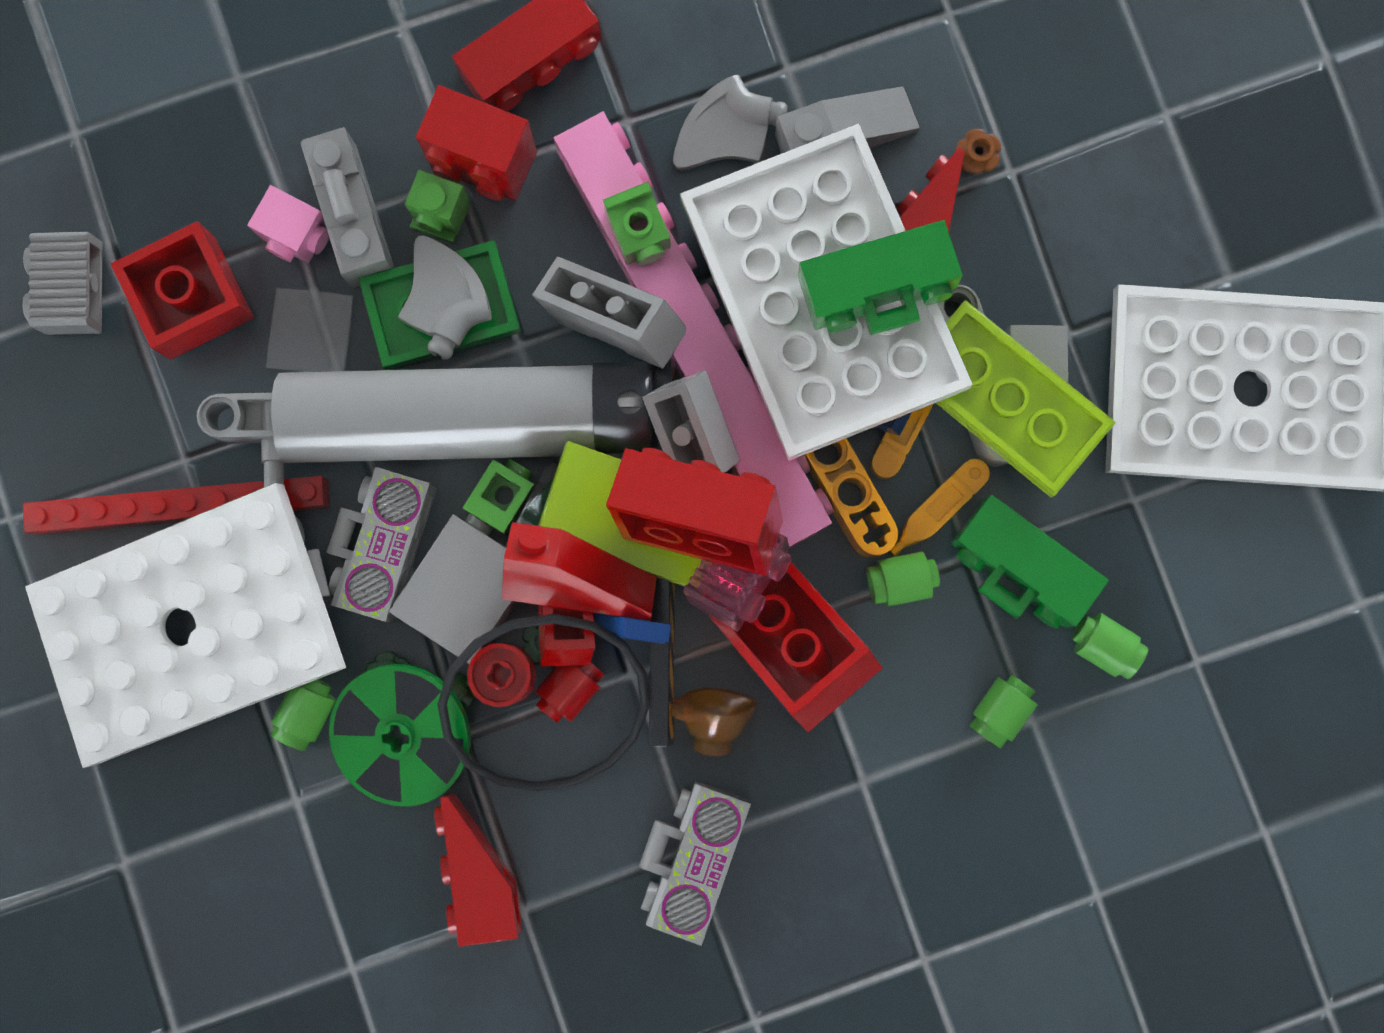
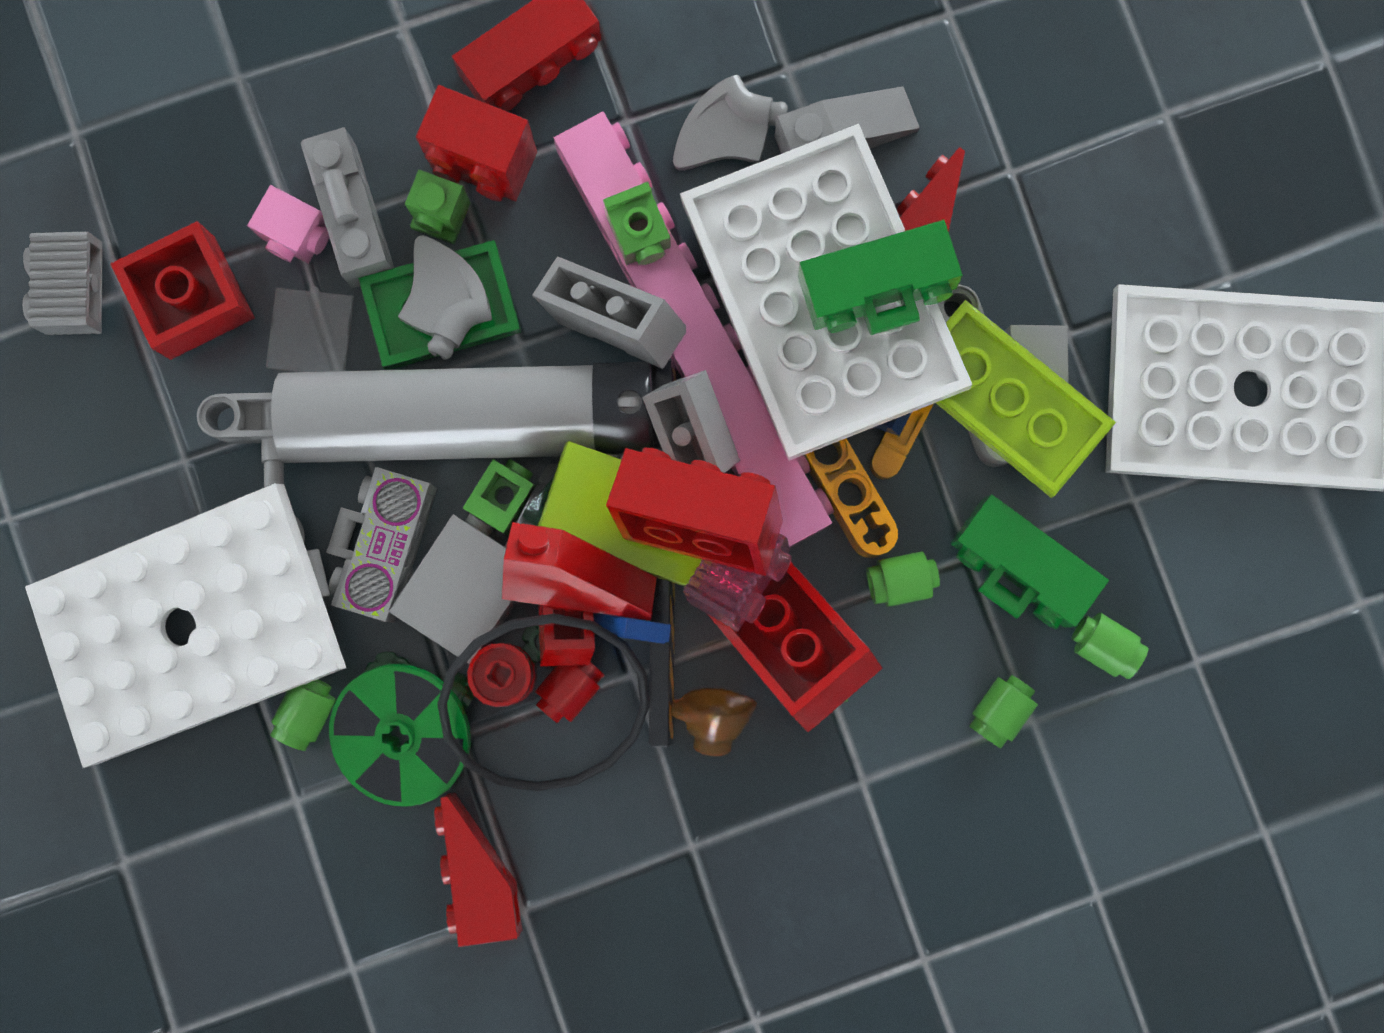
red piece [23,476,330,535] -> none
light grey piece [639,780,751,946] -> none
light orange piece [890,459,990,556] -> none
dark orange plate [956,129,1001,174] -> none

